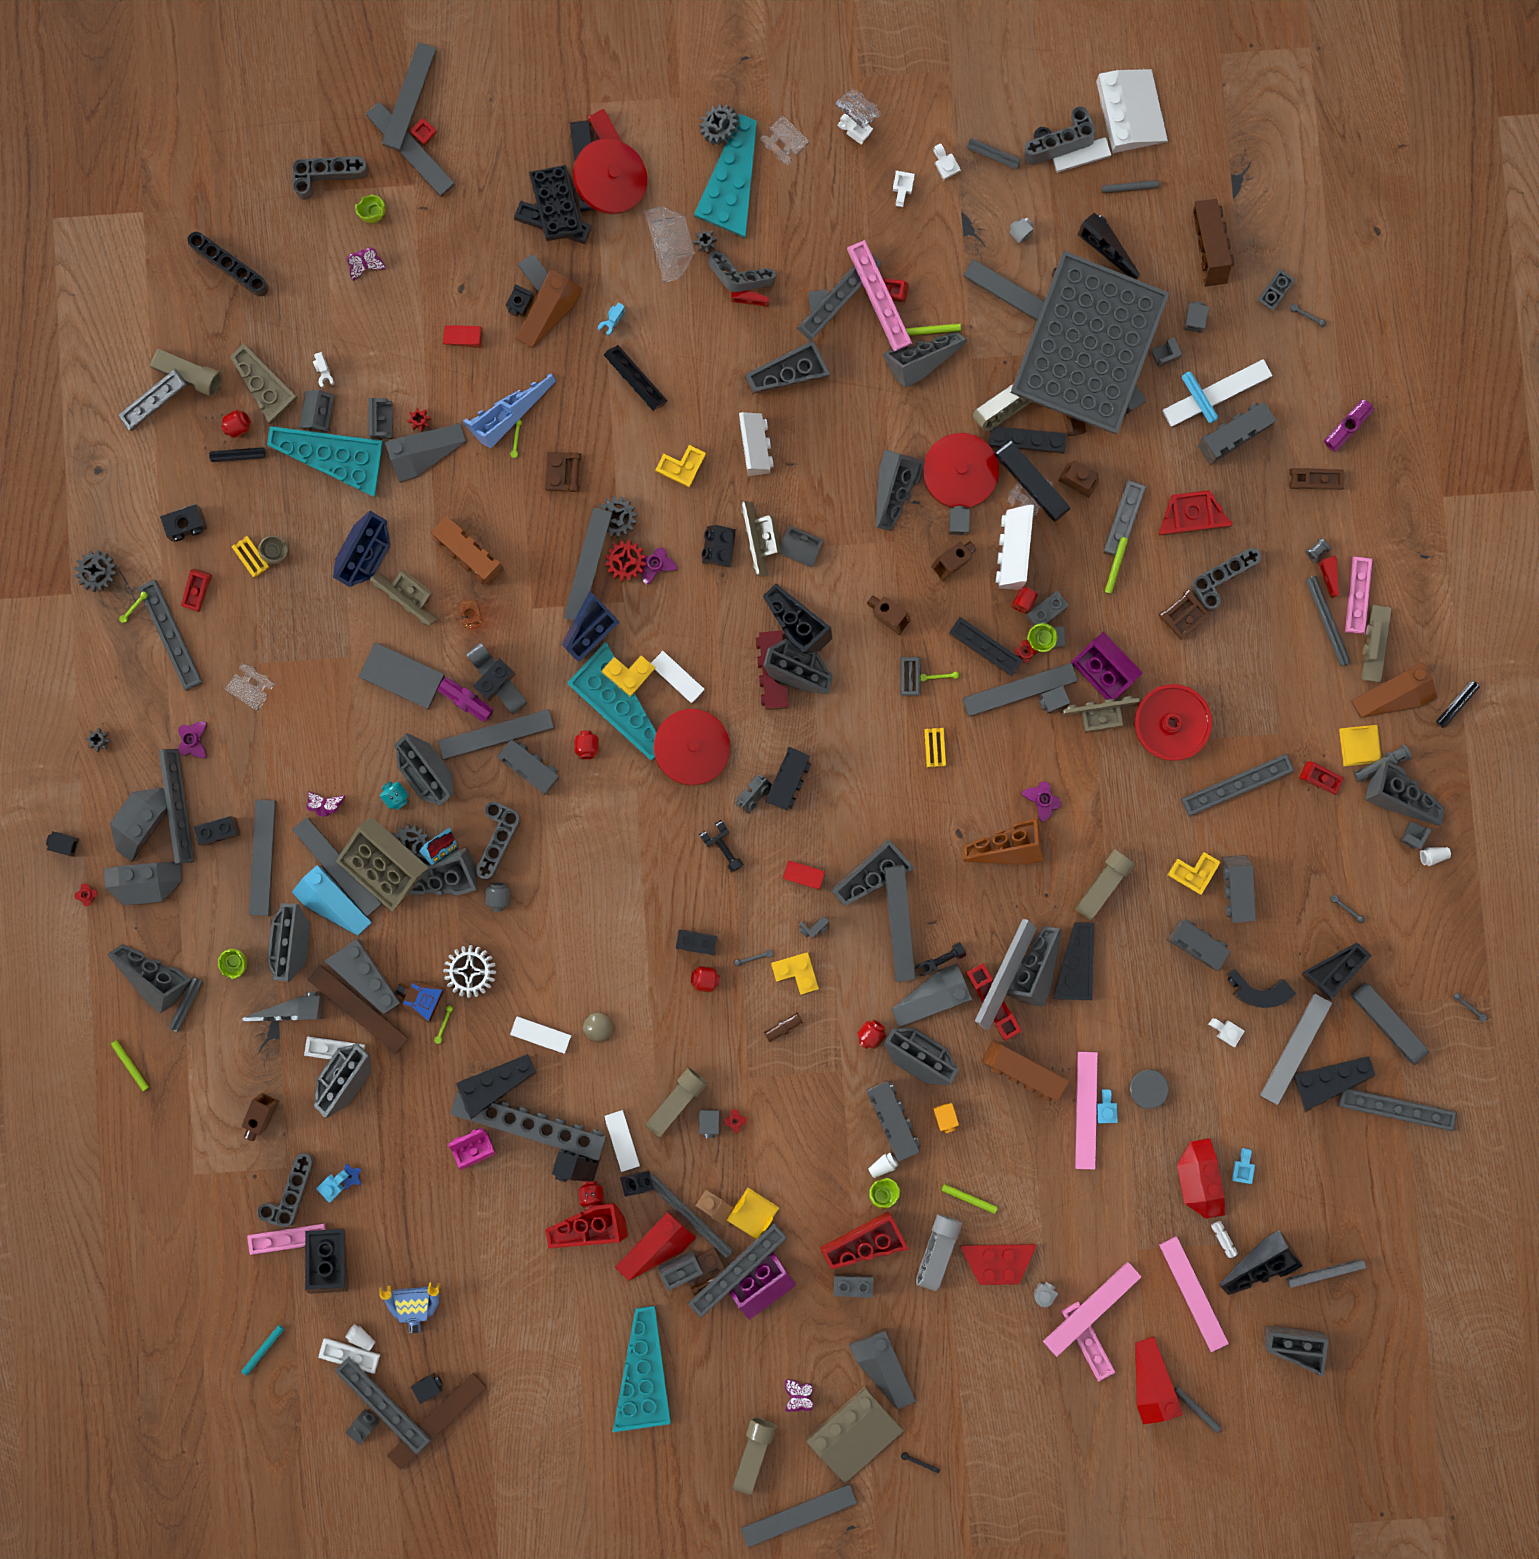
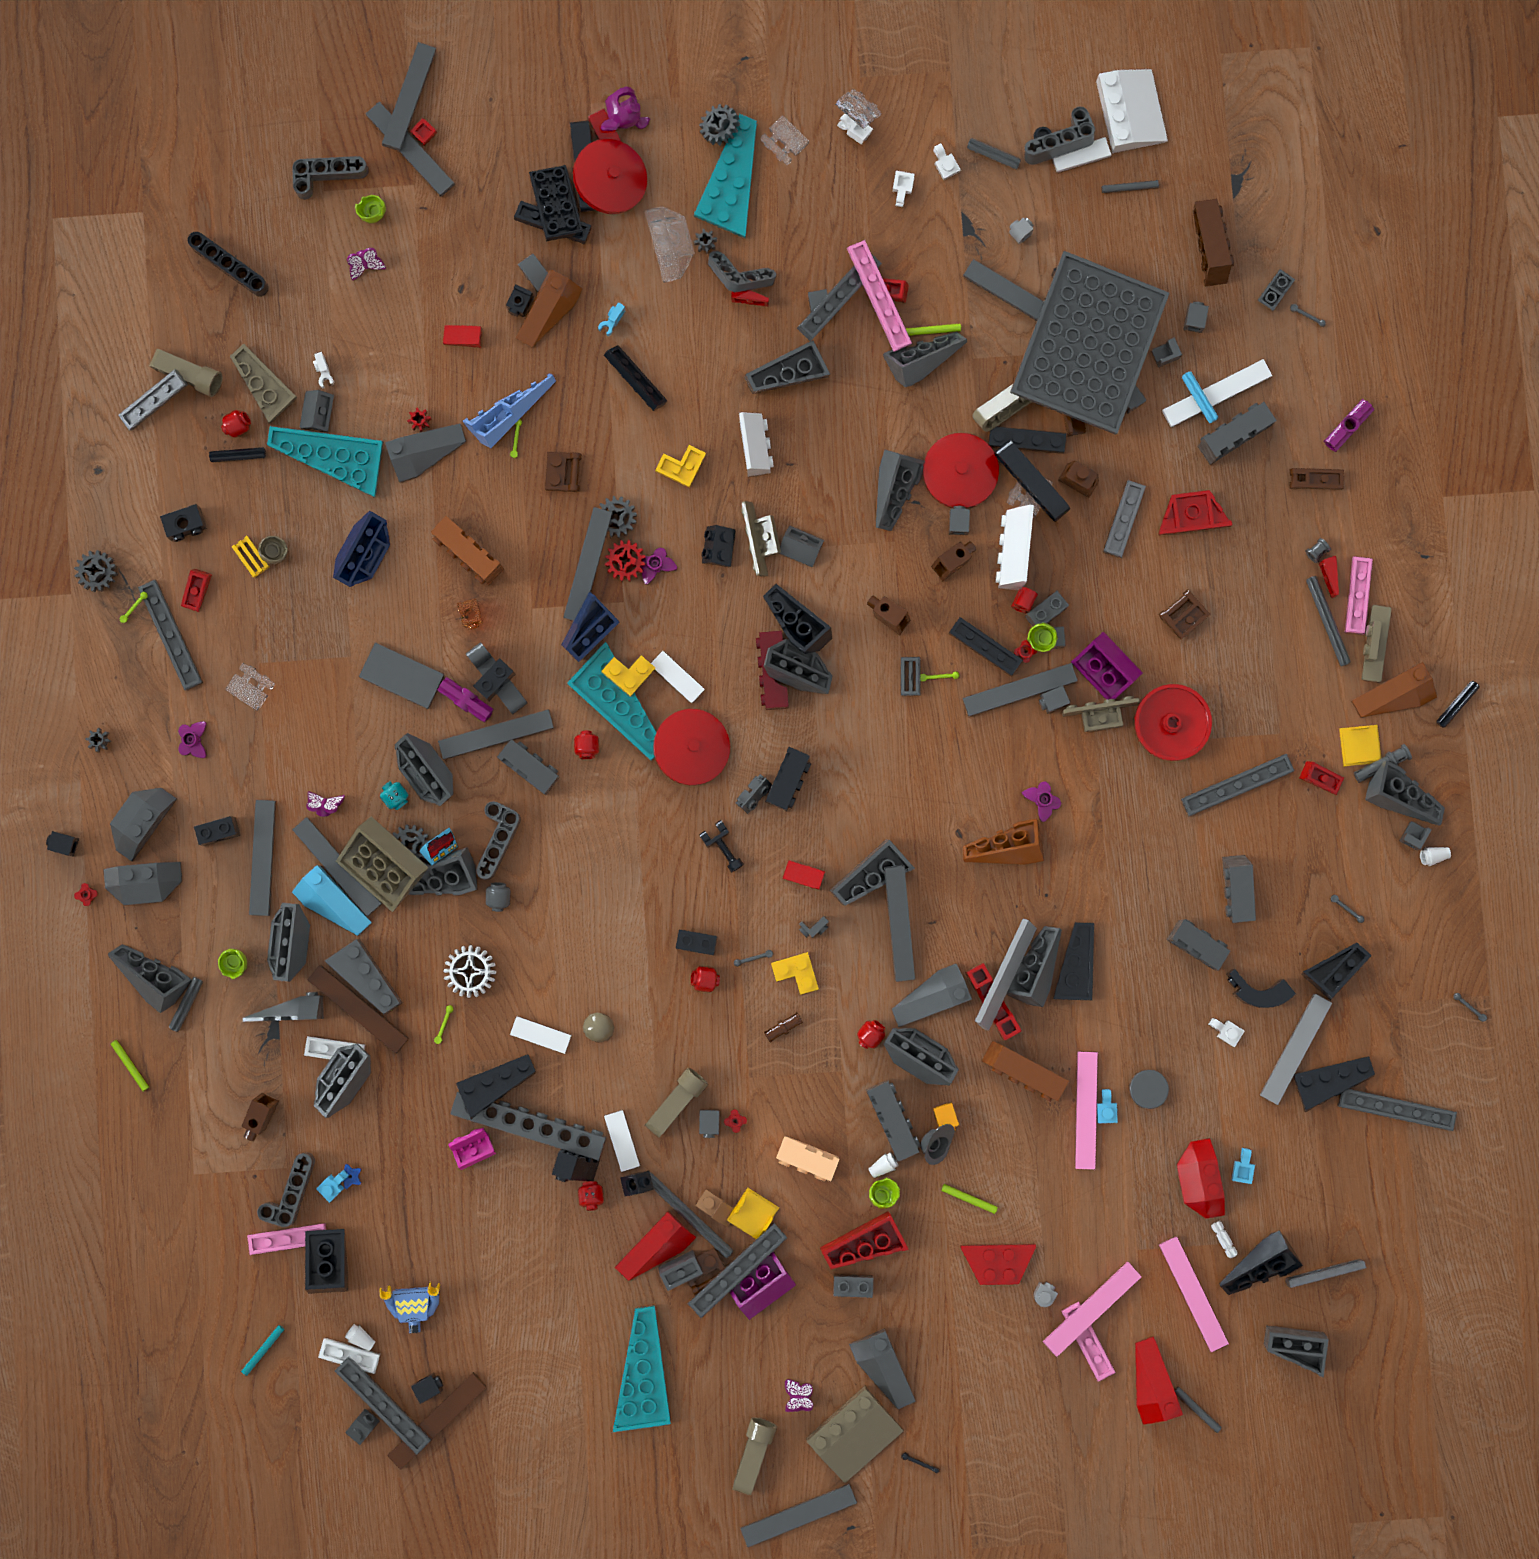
dark grey tile [159,749,194,864] -> none
dark grey hinge [369,398,392,439] -> none
dark tan bracket [370,570,438,626] -> none
torso [395,981,445,1022] -> none
red wedge [545,1203,628,1248] -> none
black bar [915,942,966,976] -> none
light grey beam [916,1214,963,1291] -> none
yellow tile [924,728,946,767] -> none
dark tan beam [1075,849,1136,921] -> none
black wedge [1078,213,1140,280] -> none
lime bar [1105,537,1128,594] -> none
yellow plate [1167,852,1221,895] -> none
dark grey beam [1191,548,1261,611] -> none
dark grey beam [1350,982,1430,1066] -> none
none -> magenta piece [601,87,650,131]
none -> light nougat wedge [776,1136,839,1181]
none -> dark grey piece [920,1124,955,1165]

